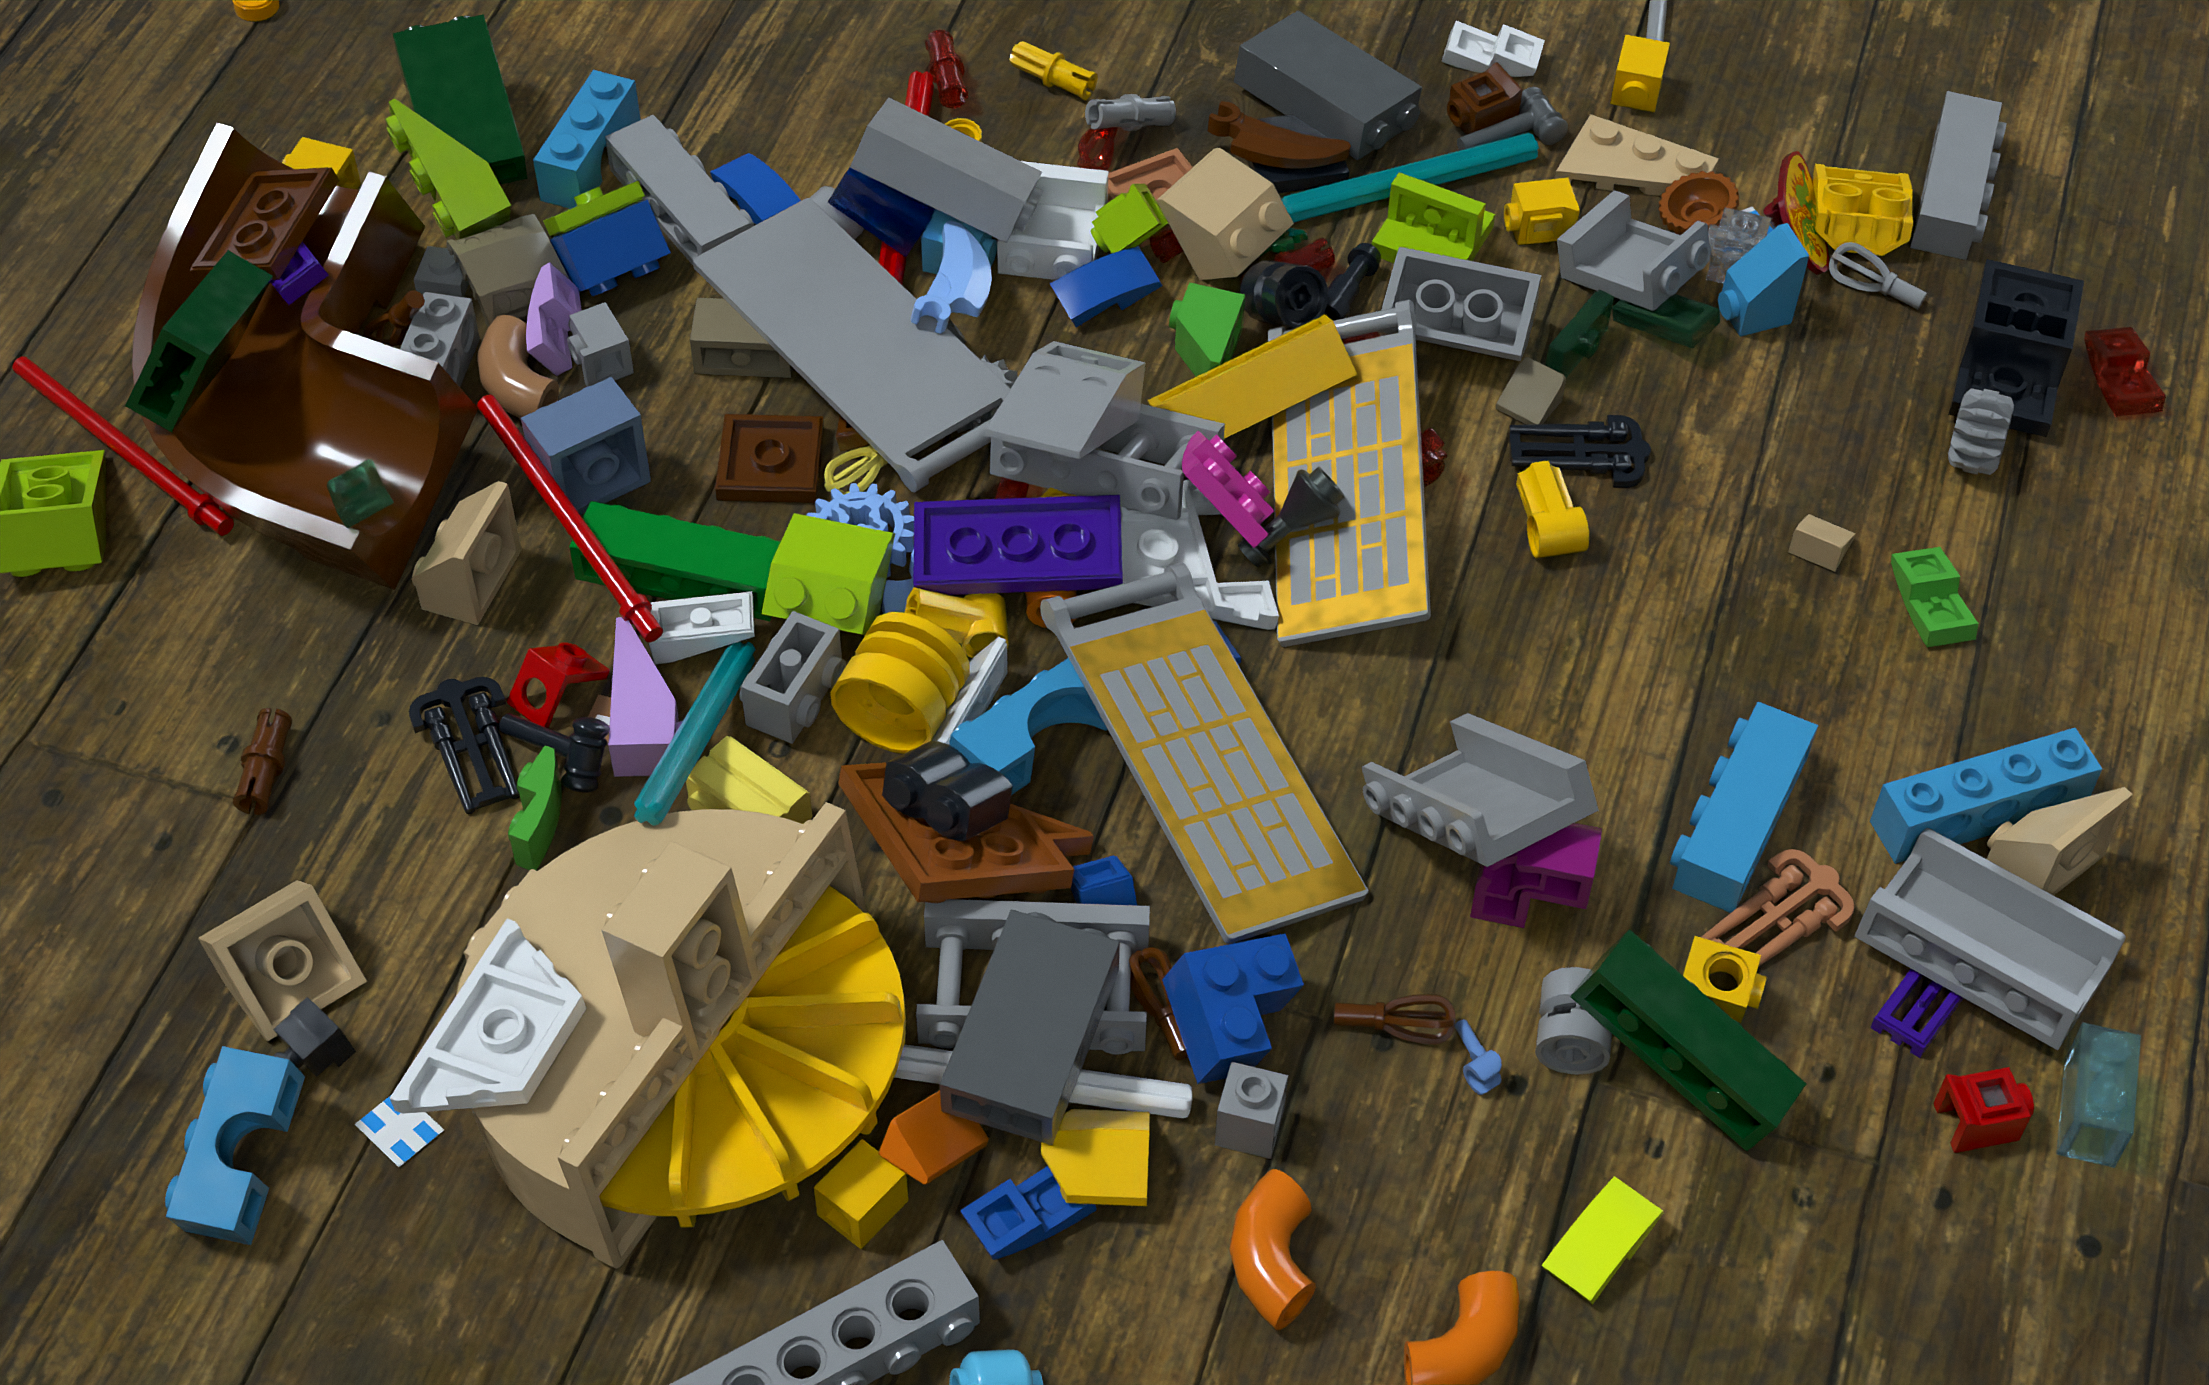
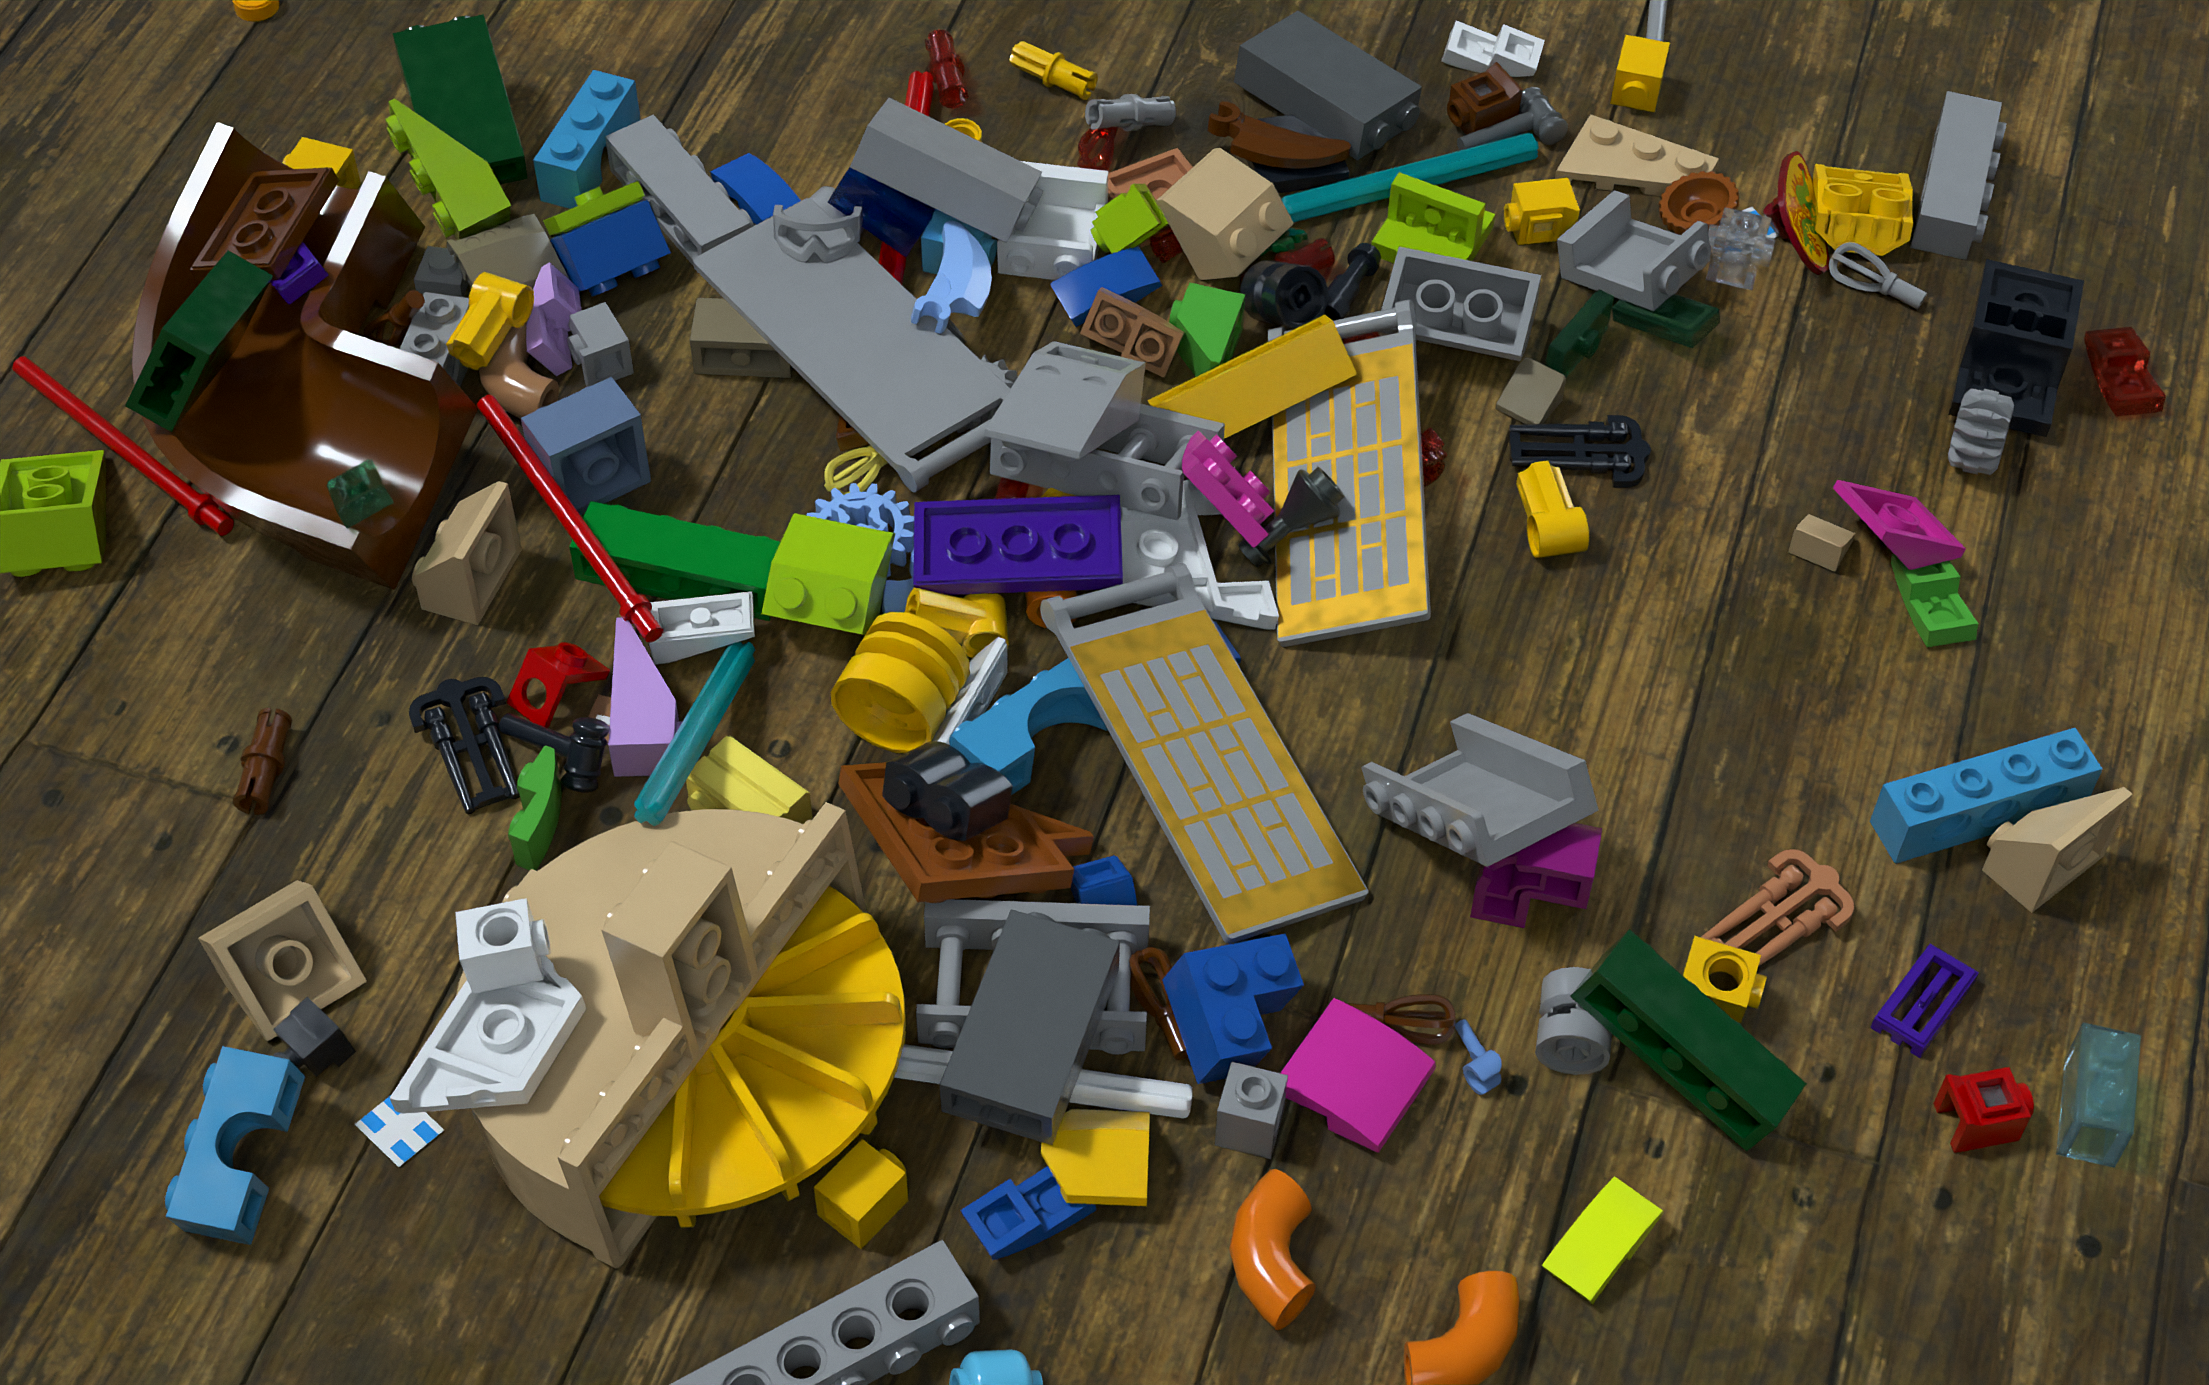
reddish brown tile [715,414,824,503] -> none
light grey brick [740,611,846,744] -> none
orange slope [878,1090,989,1185] -> none
dark azure brick [1670,702,1818,913] -> none
dark azure slope [1718,223,1809,337] -> none
light grey panel [1854,828,2126,1050] -> none
none -> yellow piece [446,272,534,370]
none -> white brick [455,898,551,994]
none -> light grey helmet [773,205,863,263]
none -> medium nougat slope [1080,287,1185,377]
none -> dark pink slope [1281,998,1436,1153]
none -> dark pink slope [1833,480,1966,570]

